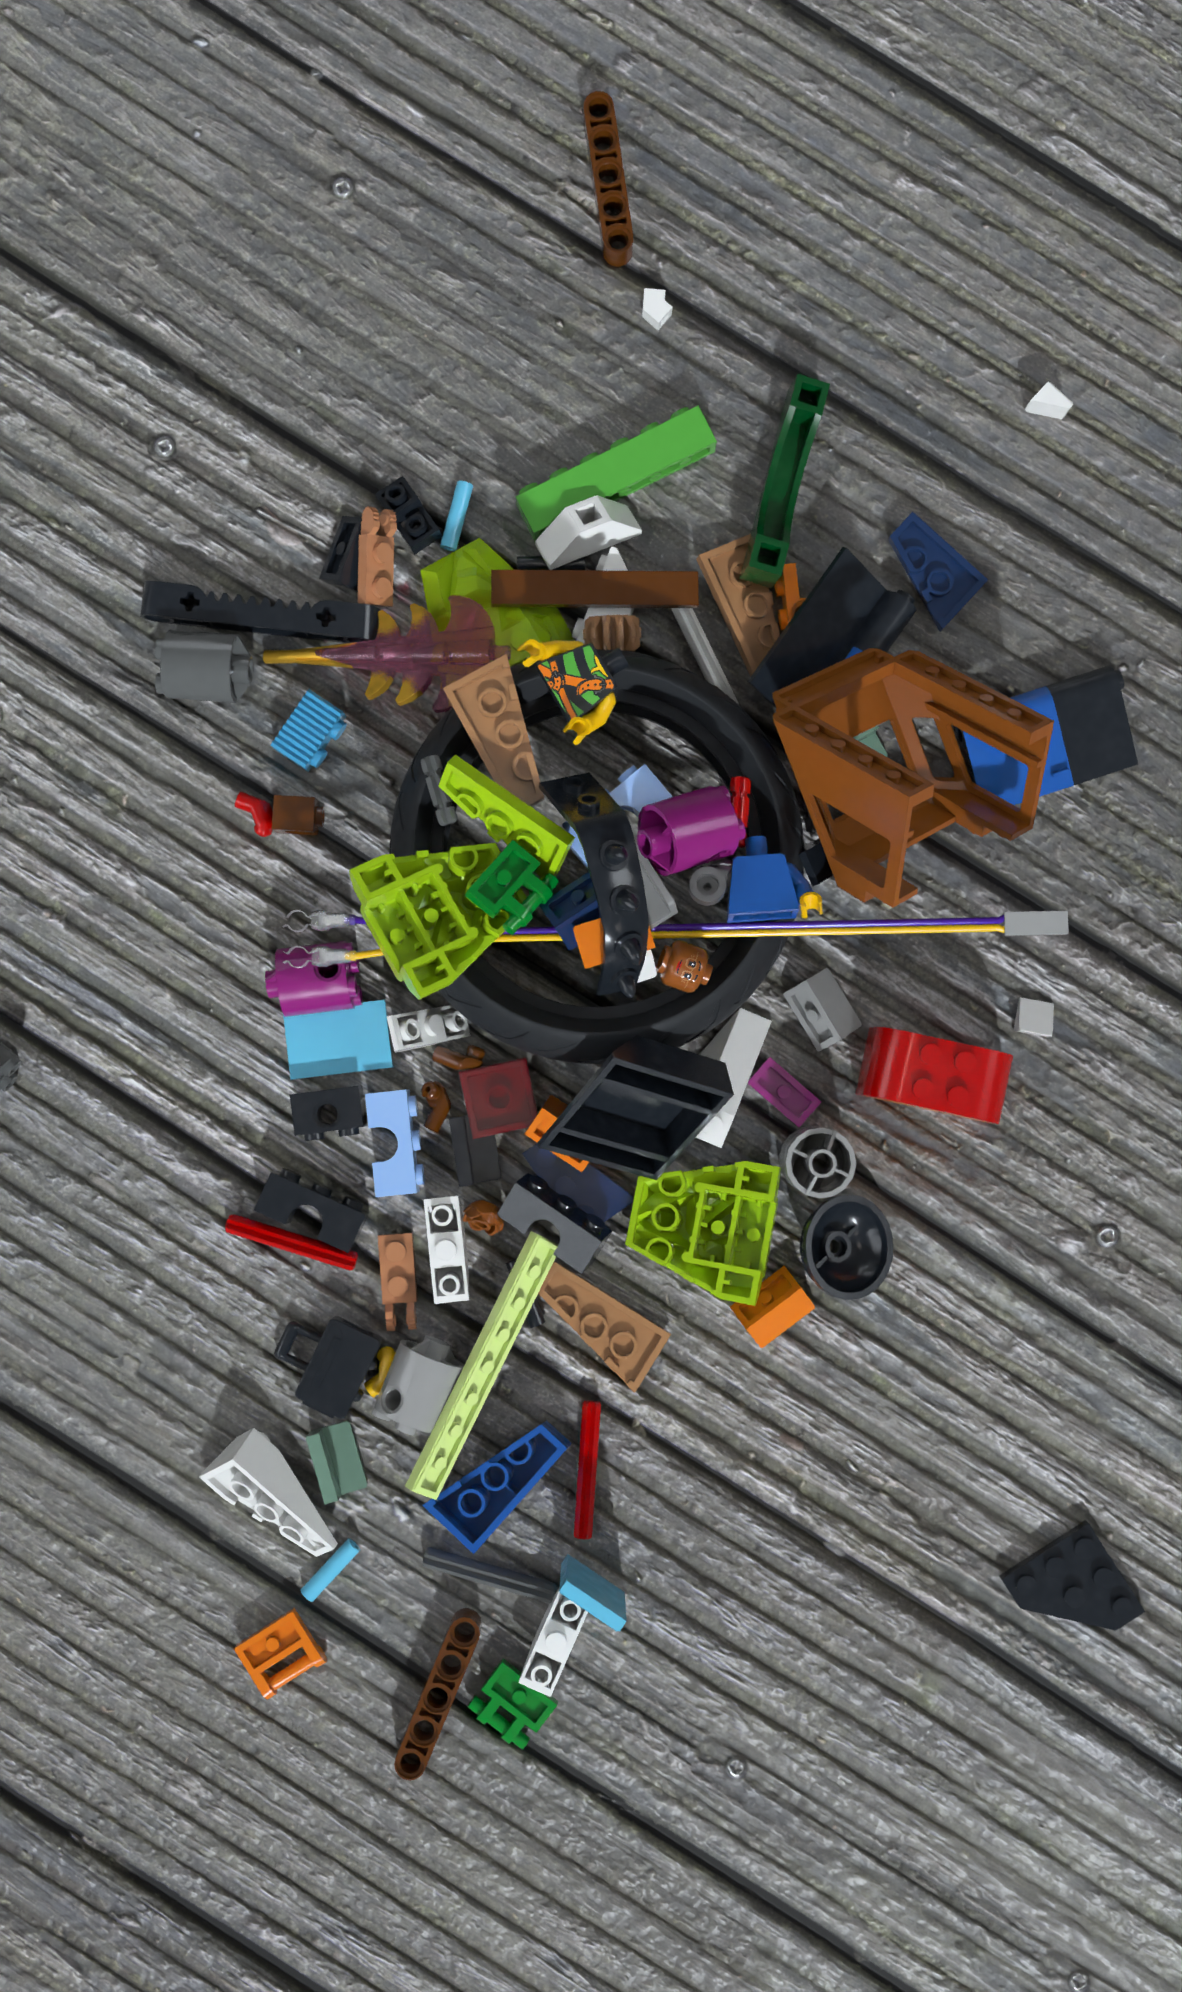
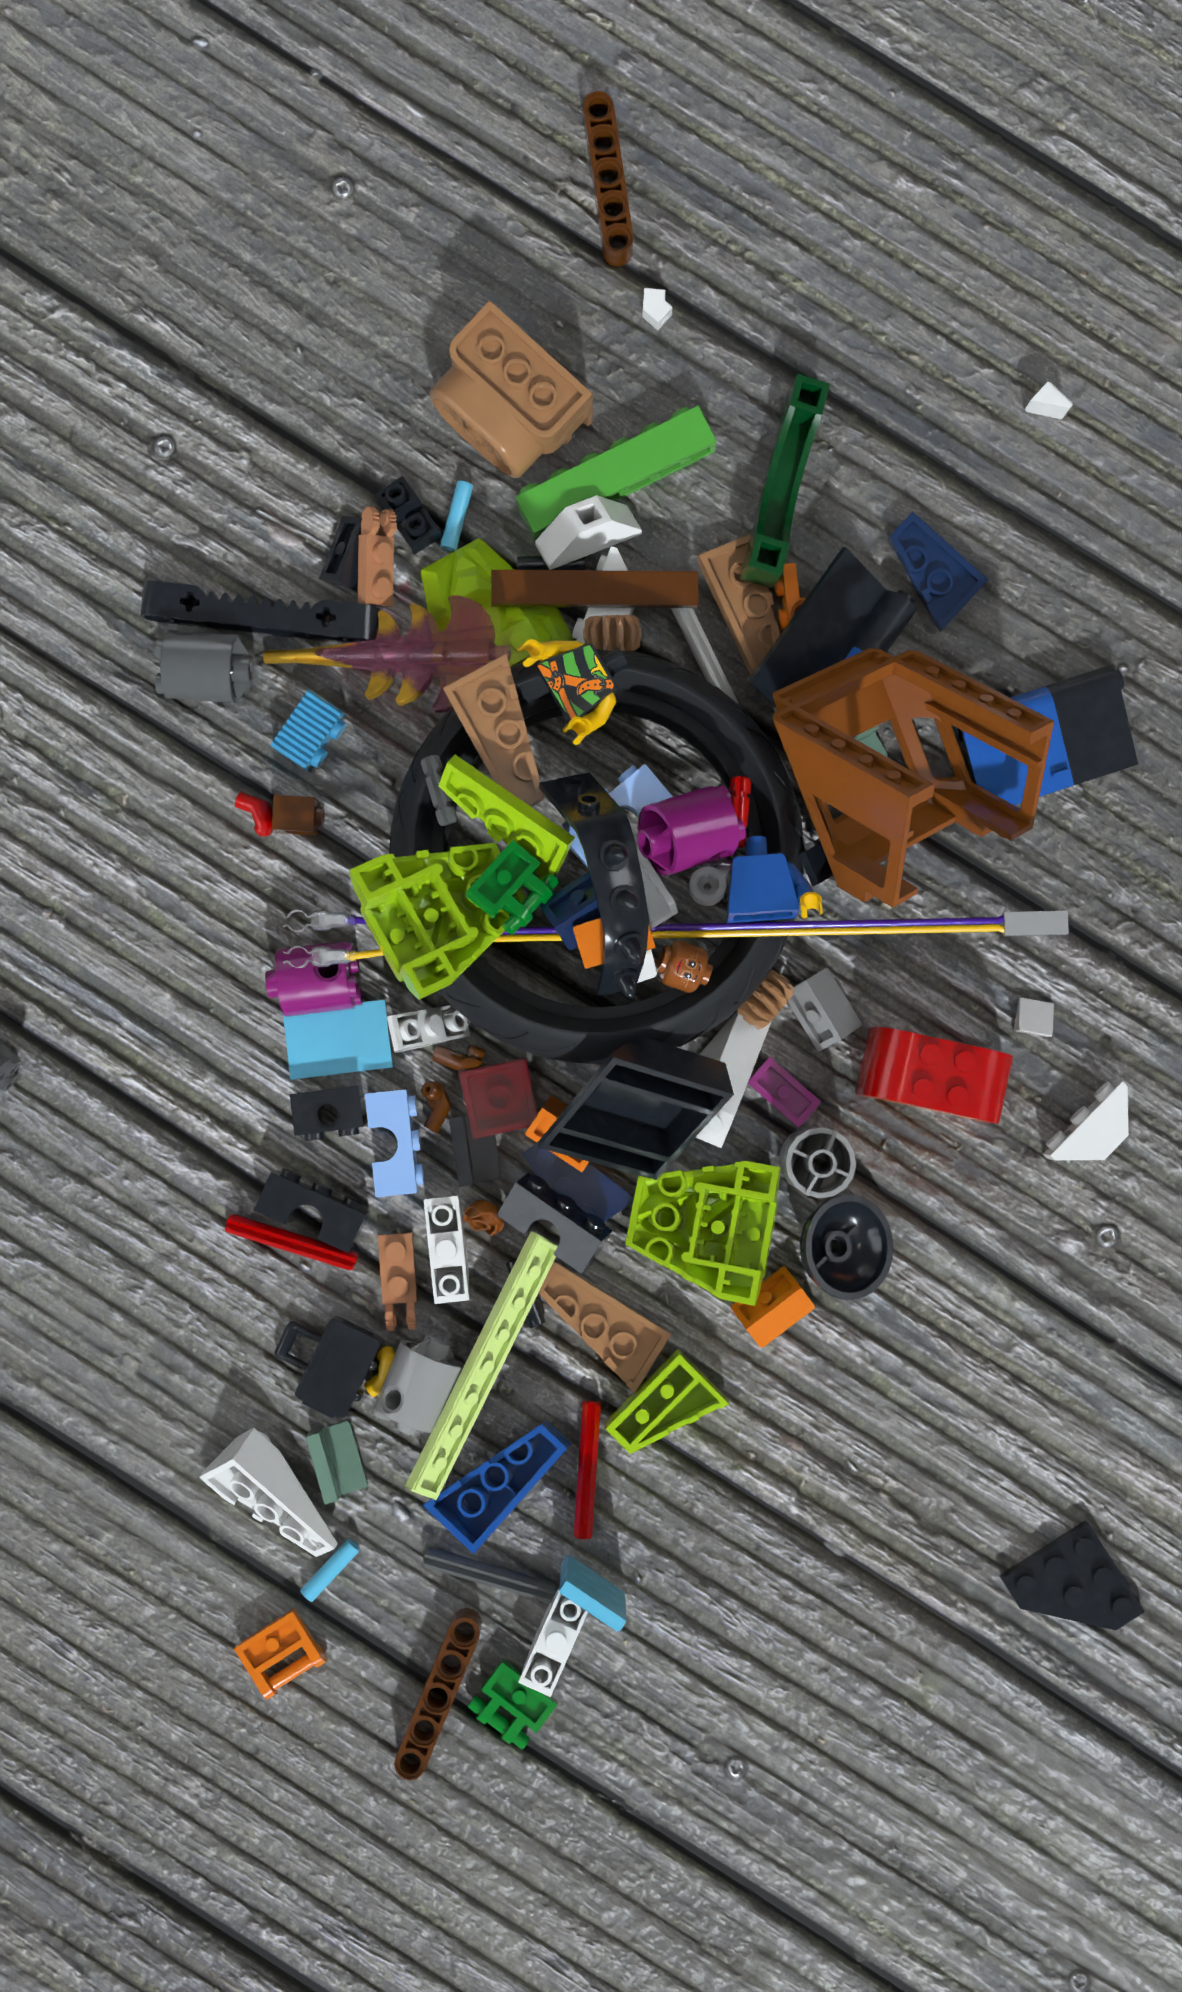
none -> medium nougat brick [429,300,593,478]
none -> lime wedge [605,1349,729,1454]
none -> medium nougat gear [737,970,794,1029]
none -> white slope [1043,1081,1129,1160]

